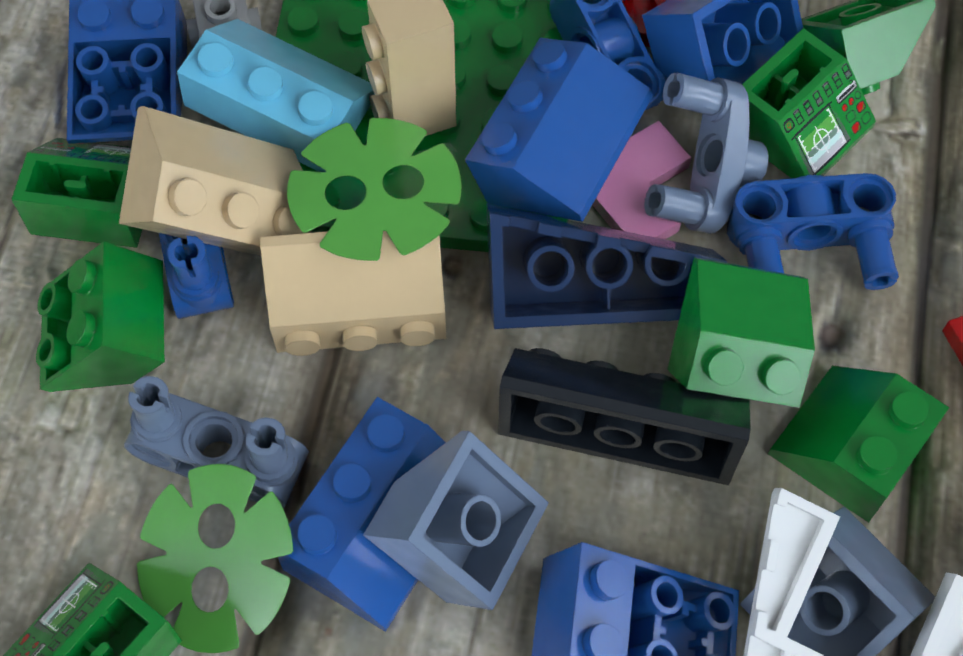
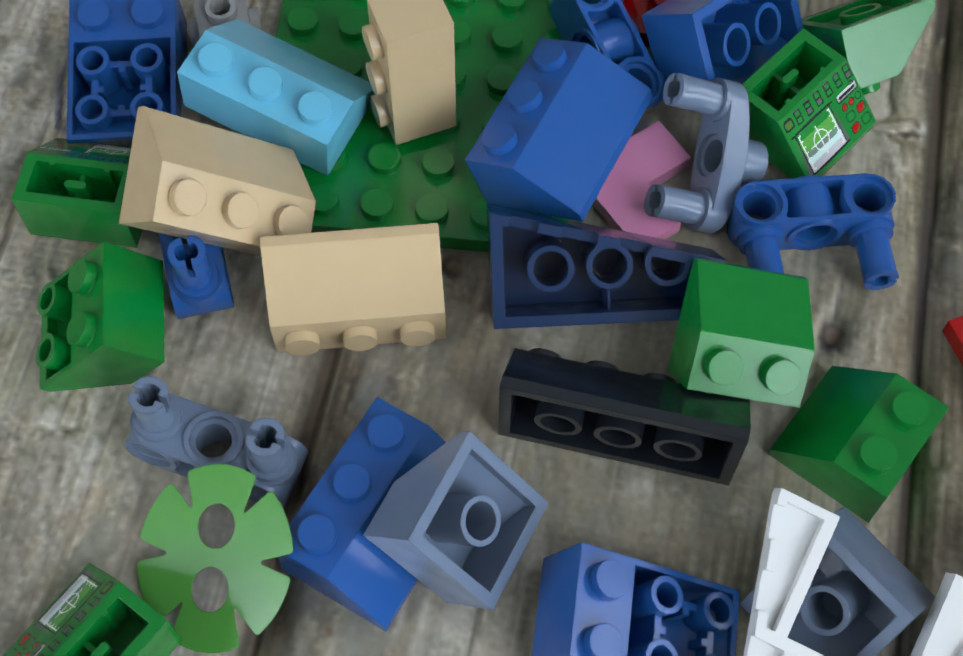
bright green piece [287,118,462,261] -> none

